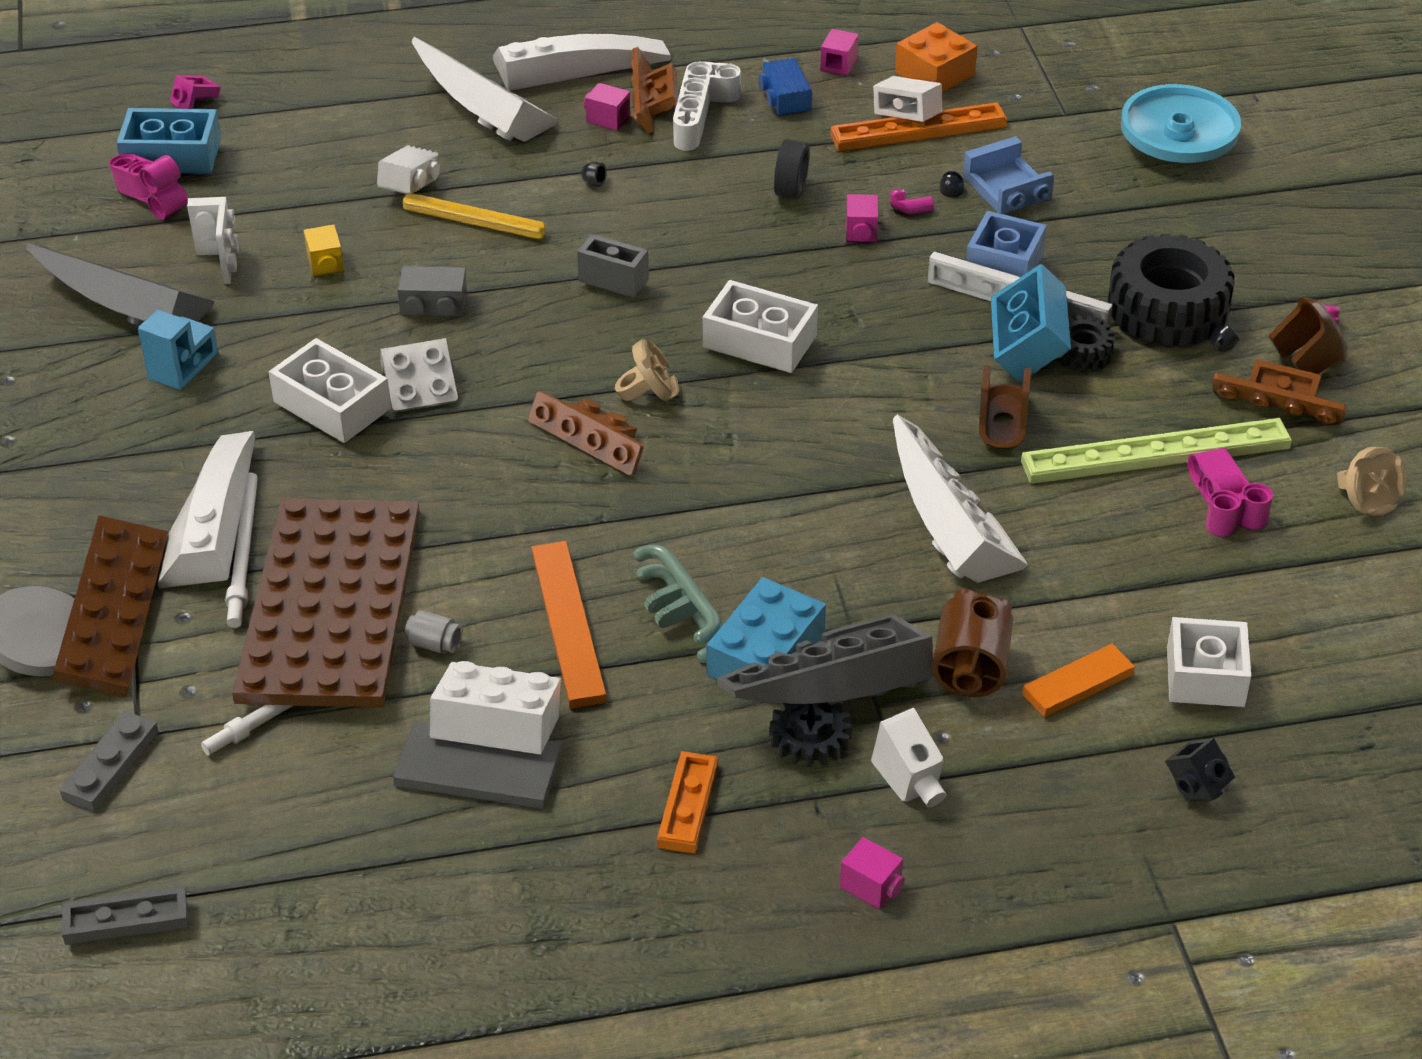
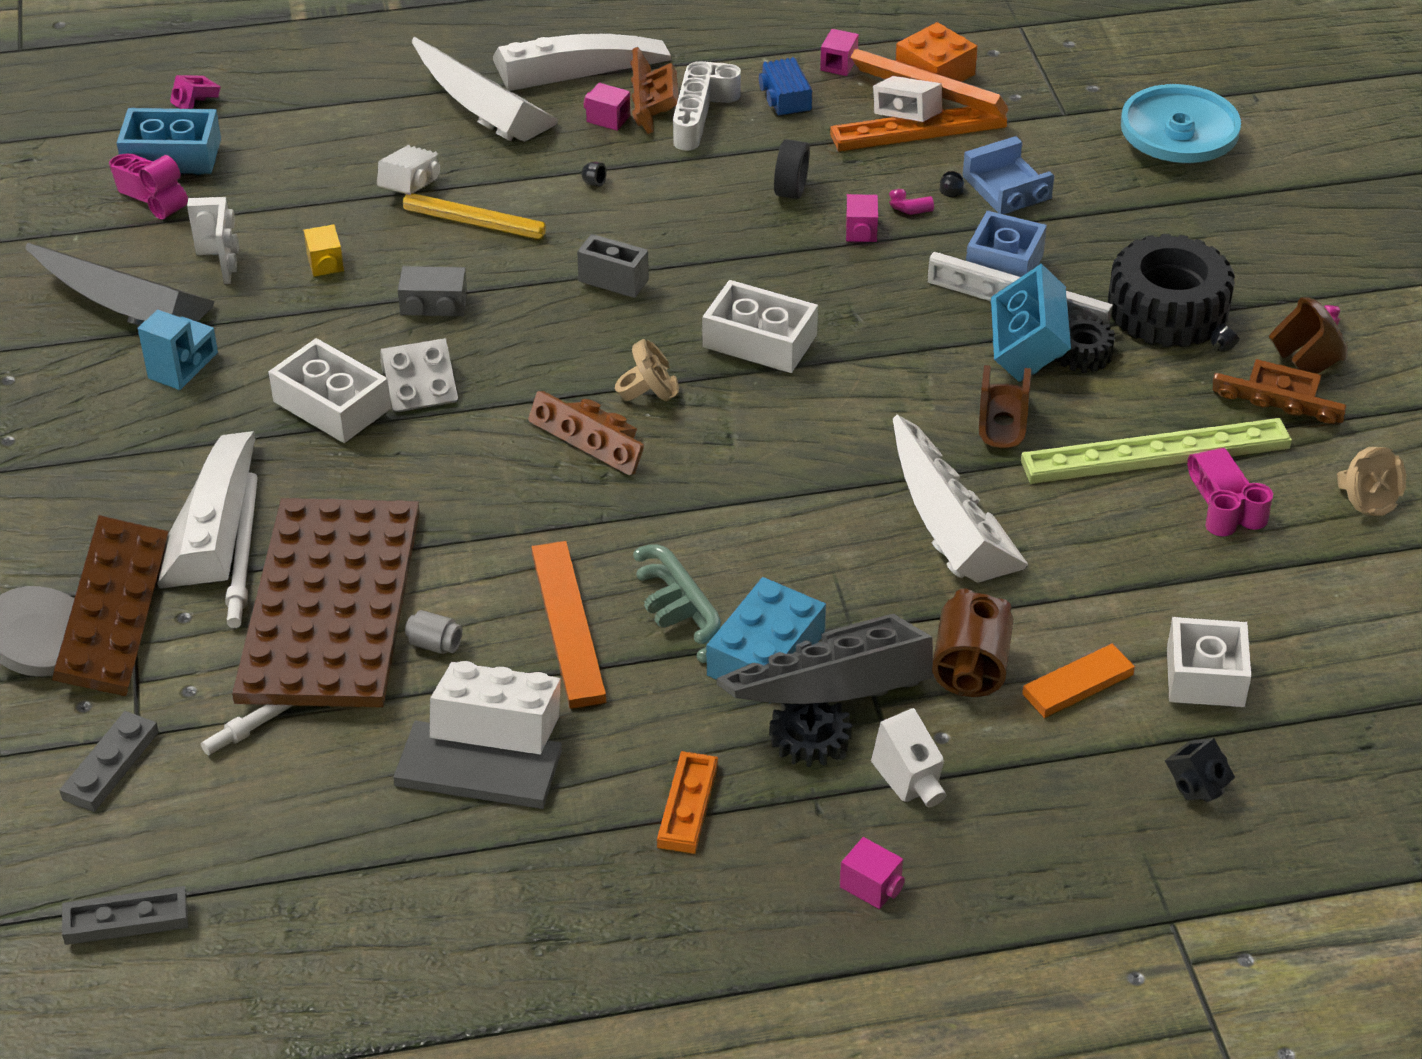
none -> orange tile [850,49,1009,118]

